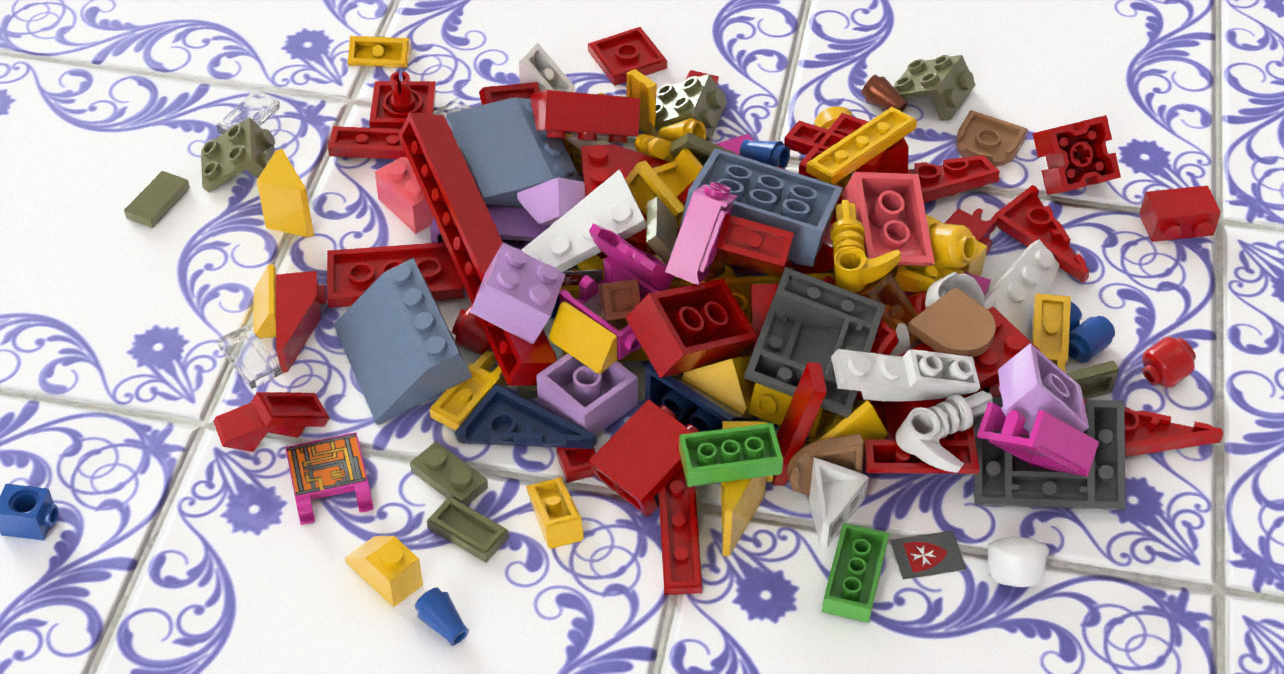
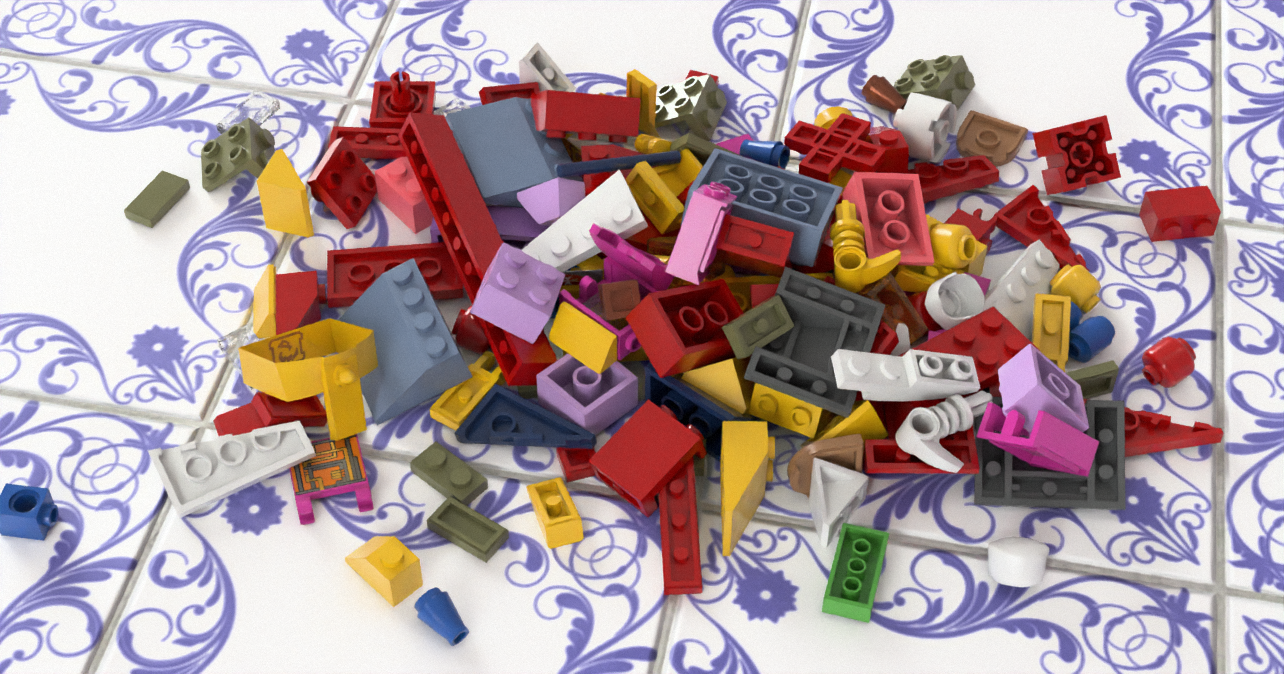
yellow slope [348,36,412,68] -> none
red tile [588,27,667,86] -> none
olive tile [646,197,677,265] -> none
yellow cone [658,118,706,142] -> none
bright green piece [679,423,783,487] -> none
red tile [772,362,827,486] -> none
yellow tile [806,107,917,185] -> none
dark grey sticker [890,531,966,580] -> none
medium nougat tile [907,287,996,357] -> none
none -> white wing [147,420,316,519]
none -> yellow piece [238,318,378,441]
none -> red plate [307,137,377,229]
none -> dark blue bar [556,151,681,178]
none -> olive plate [722,294,795,360]
none -> white brick [893,92,957,163]
none -> yellow head [1050,264,1101,314]

